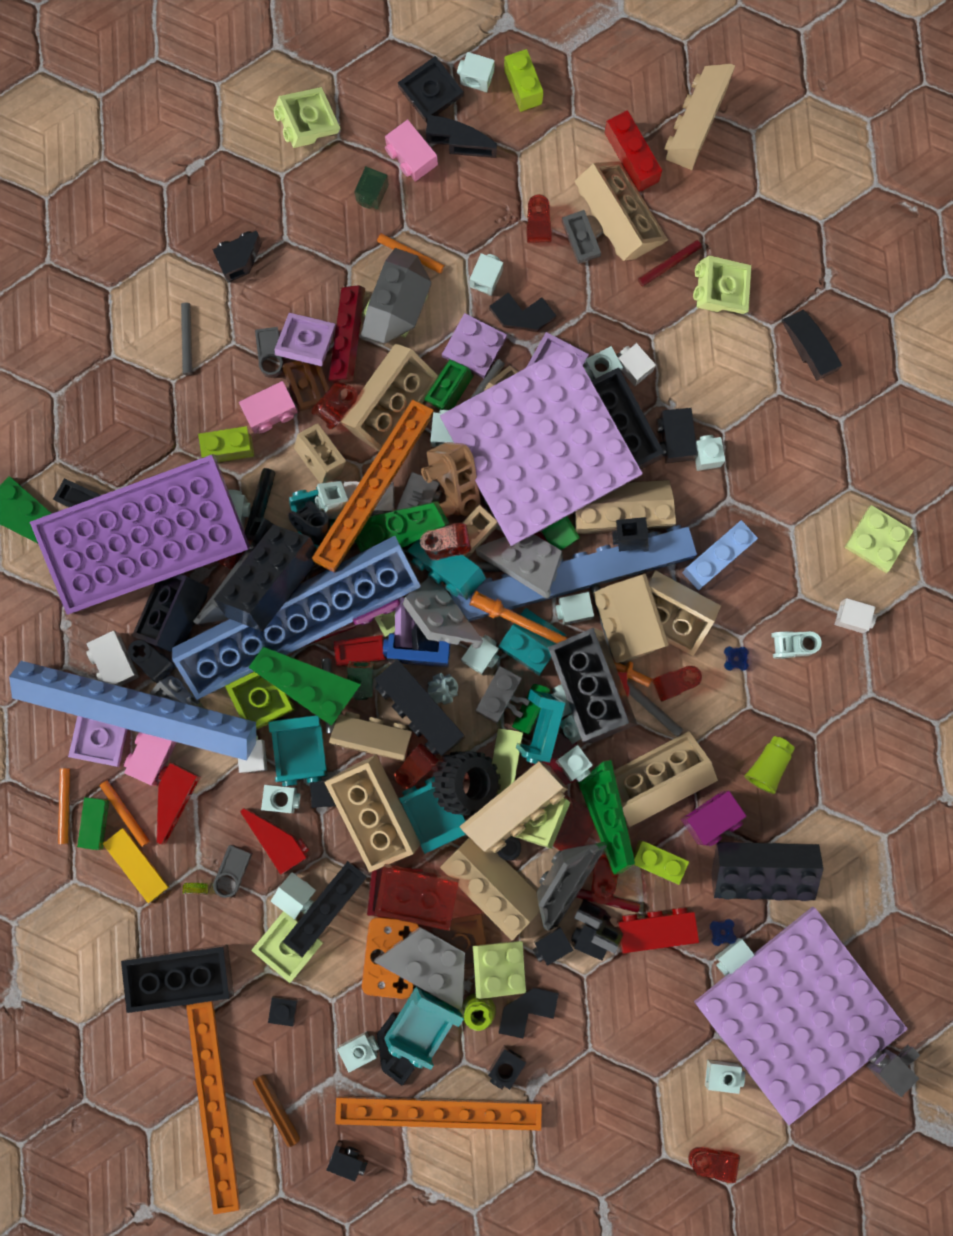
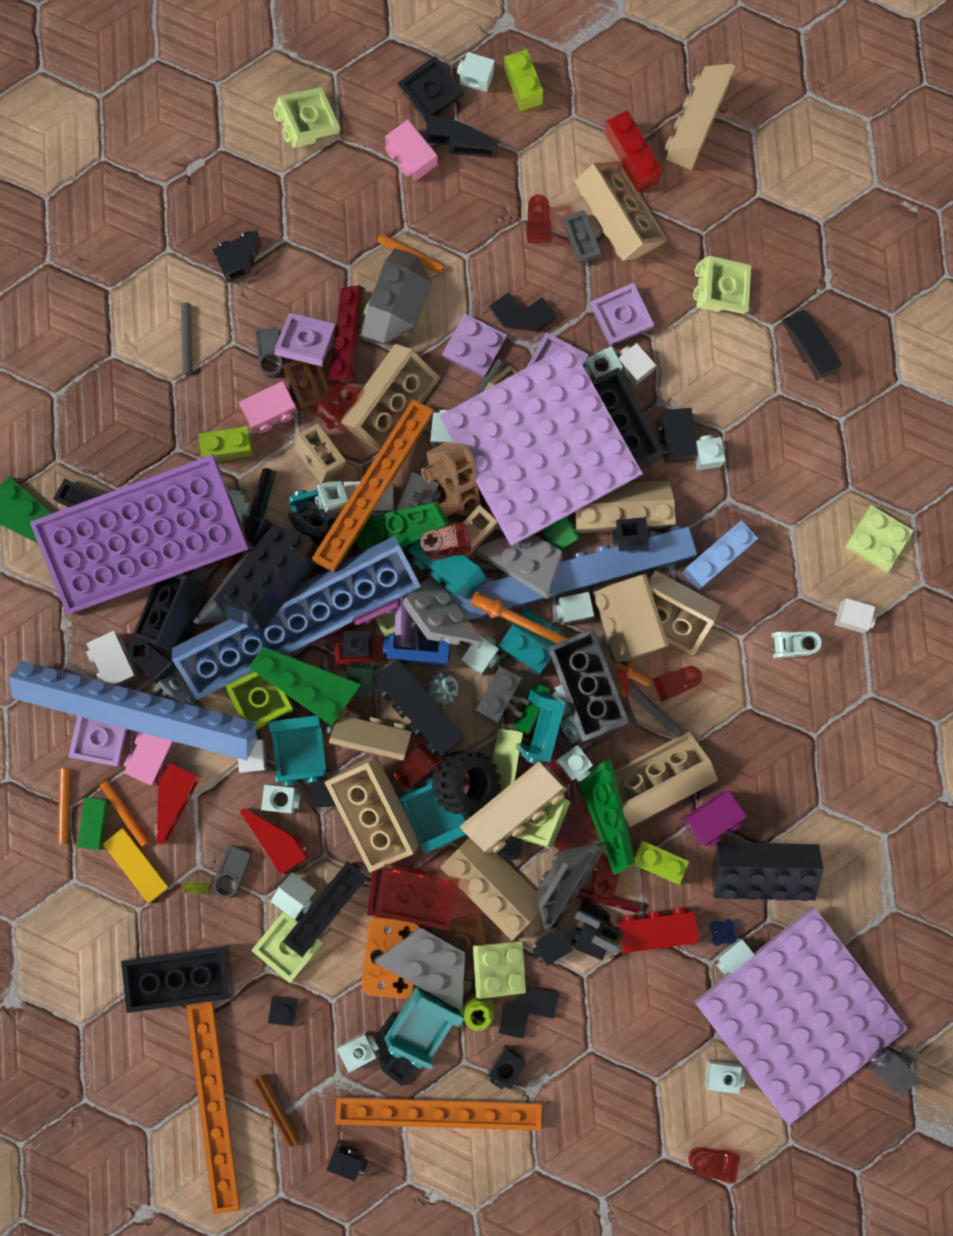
clear green brick [354,166,389,209] -> none
green slope [424,359,474,410] -> none
light aqua brick [470,253,503,296] -> none
dark red bar [638,240,702,287] -> none
clear blue plate [724,646,749,671] -> none
lime plant [744,736,795,794] -> none
none -> black brick [343,631,371,659]
none -> lavender plate [589,282,654,347]

